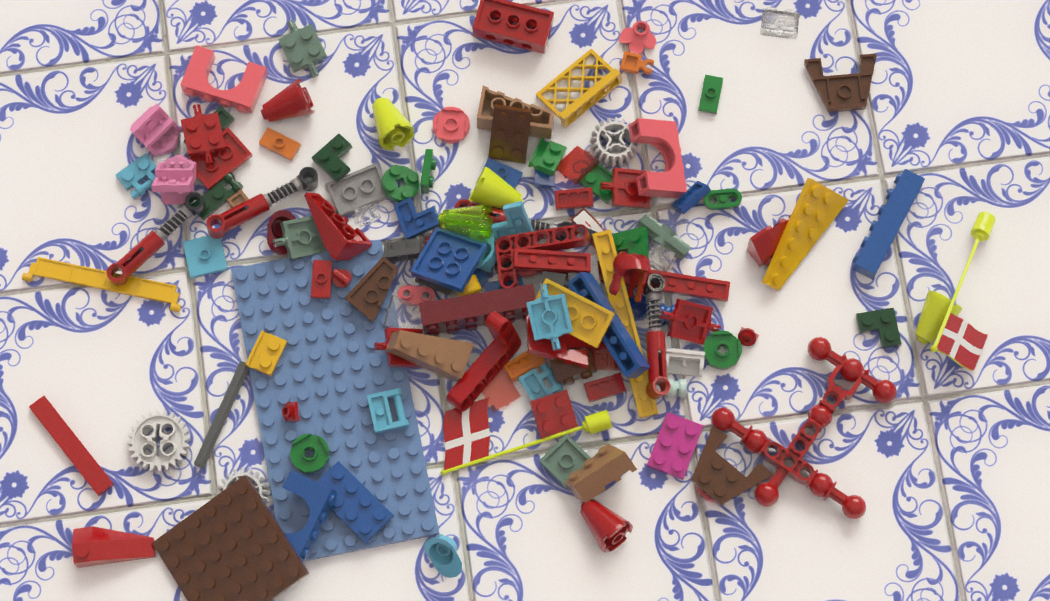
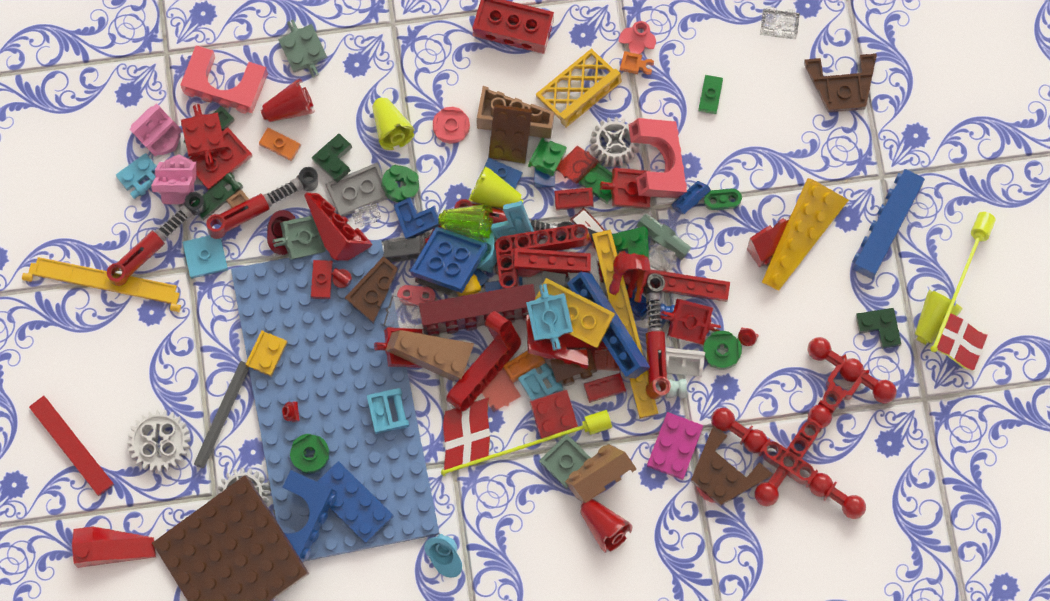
green plate [420,149,437,194] -> none

